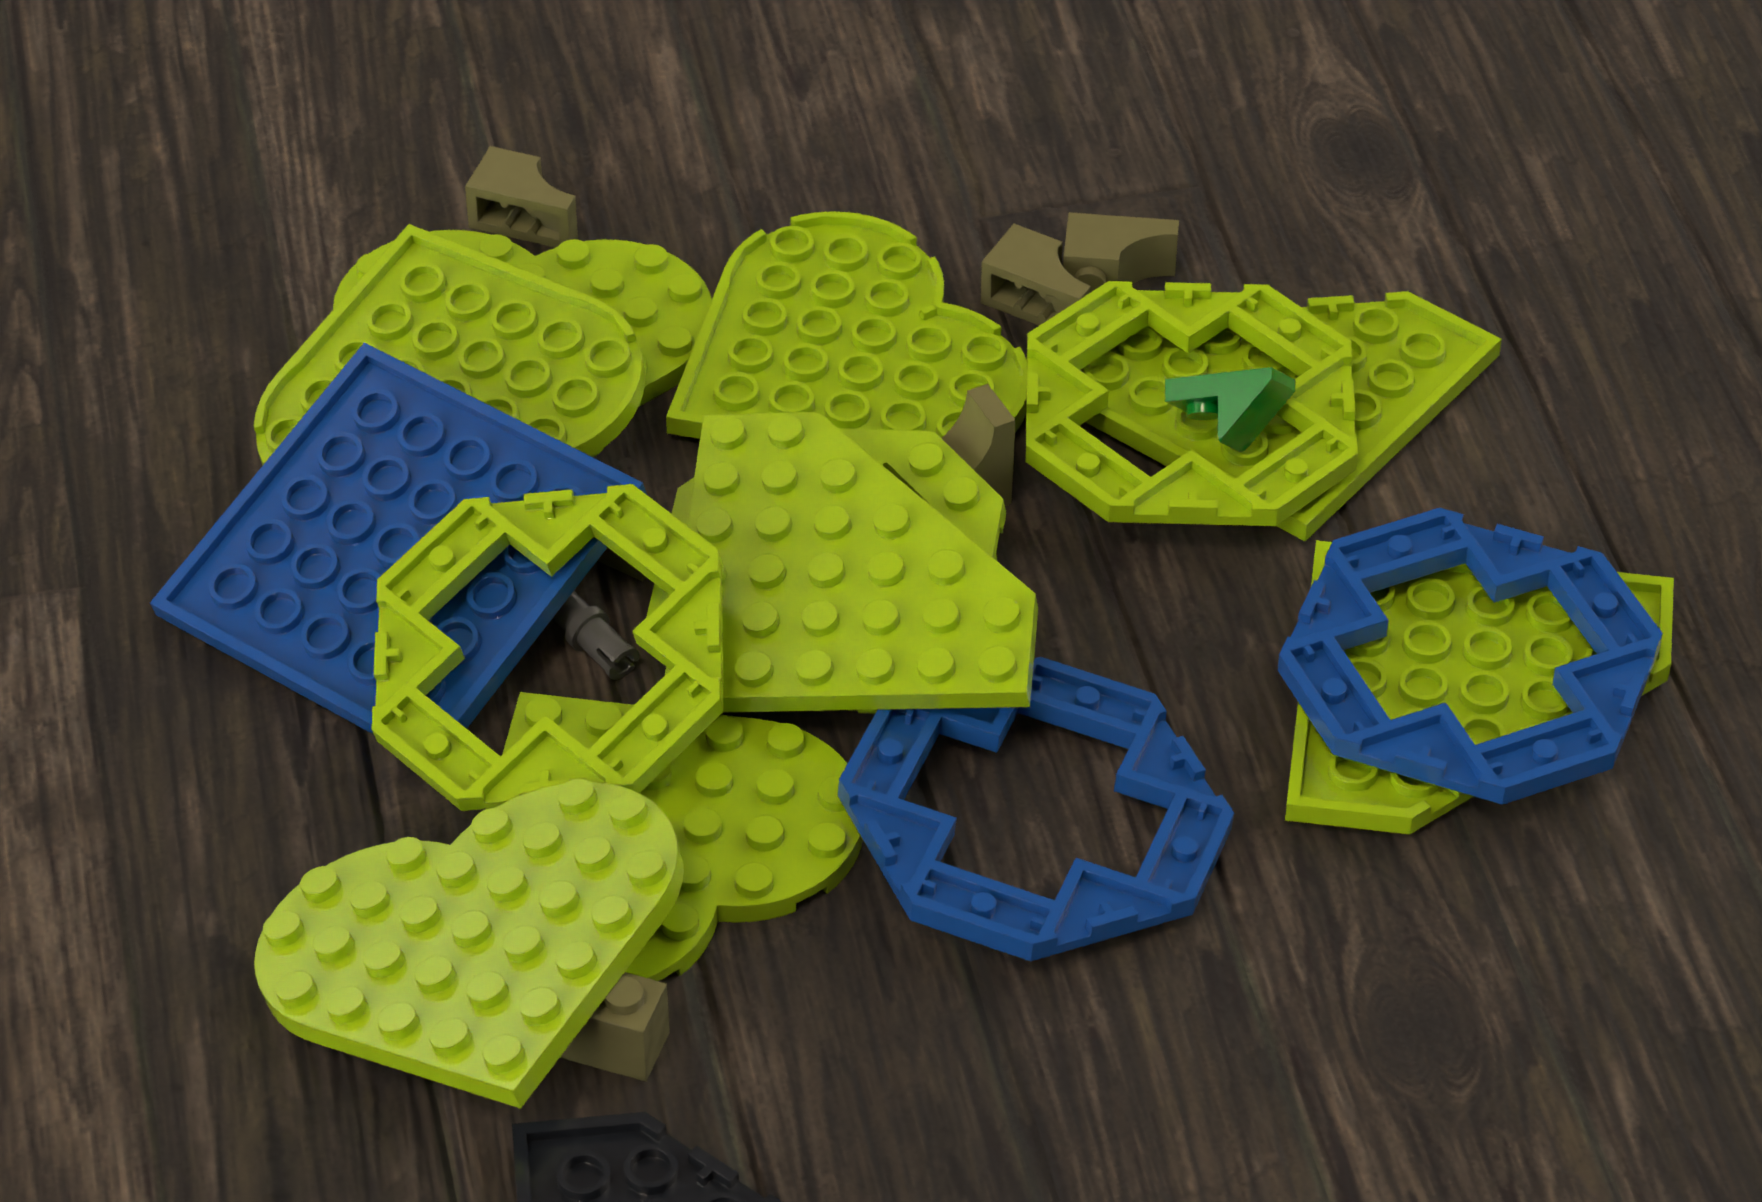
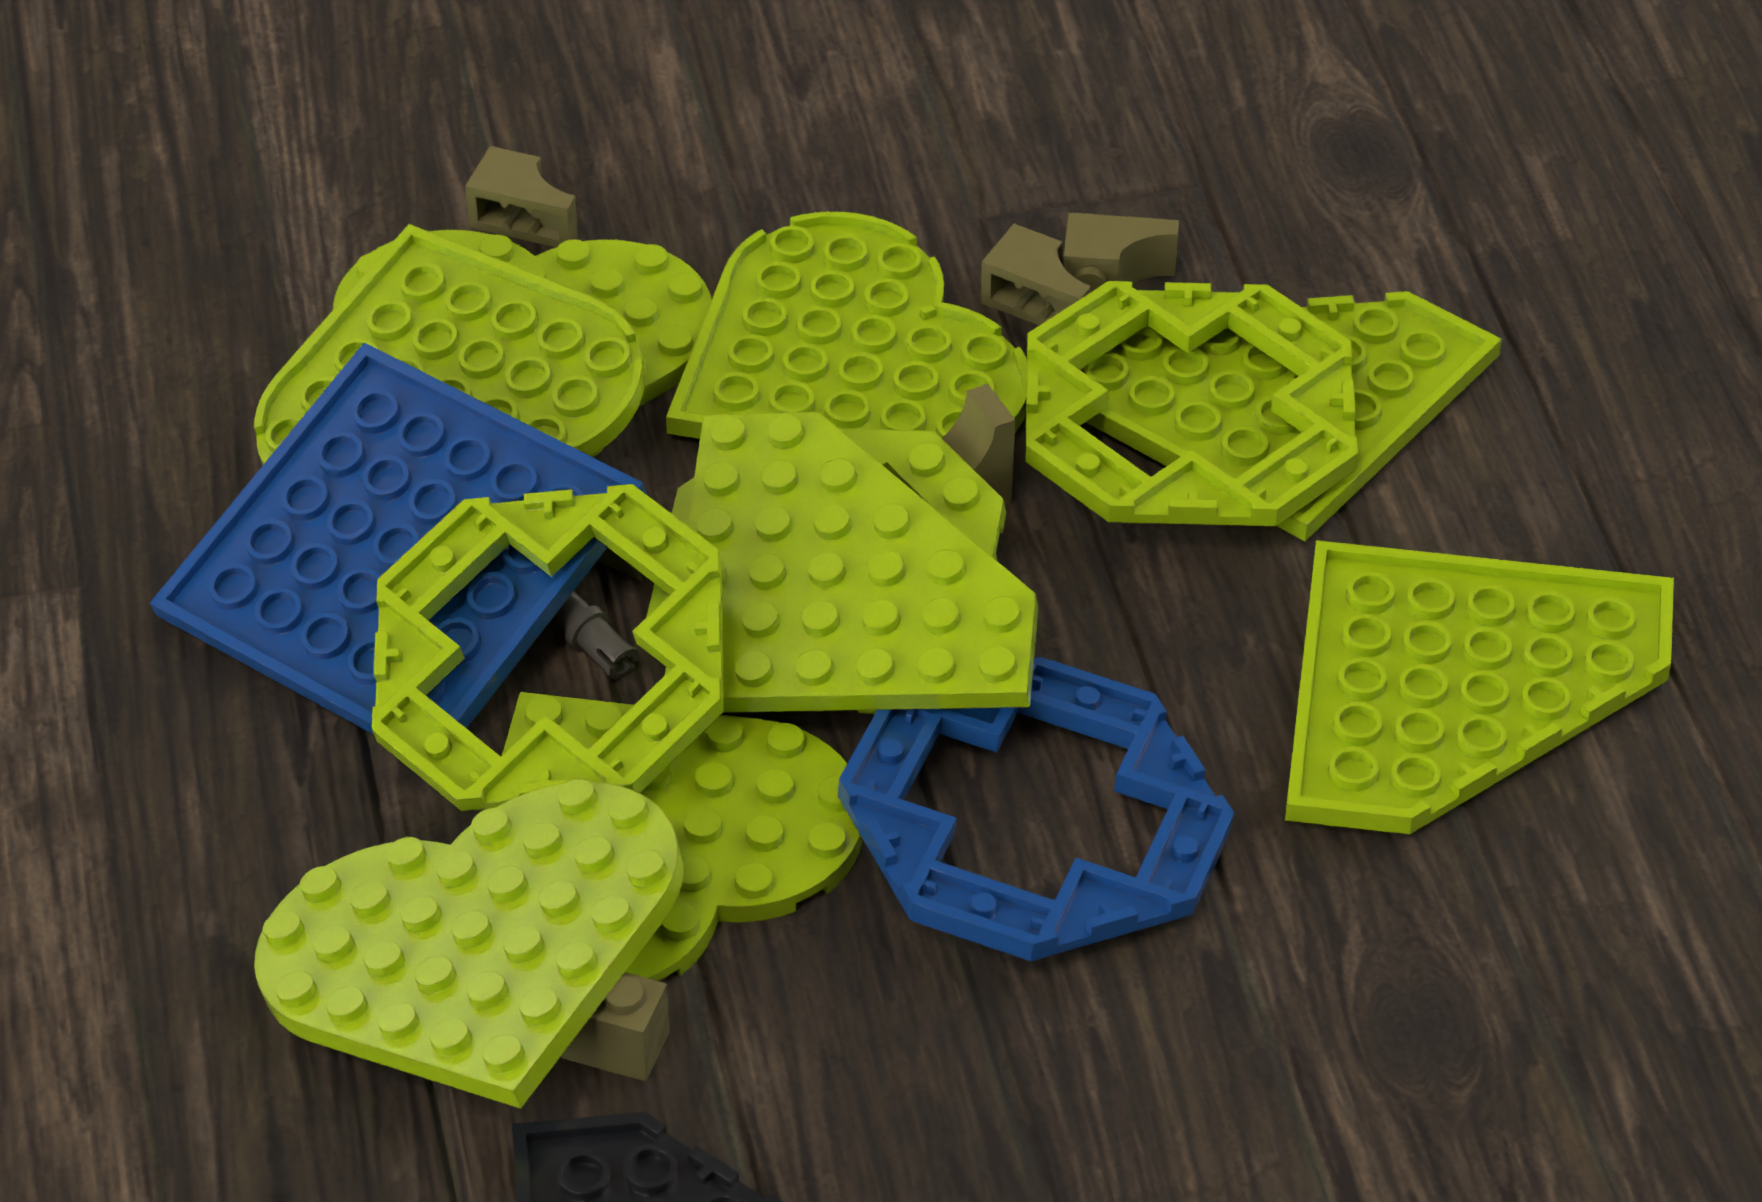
green slope [1165,367,1295,452] -> none
blue plate [1278,508,1663,805] -> none

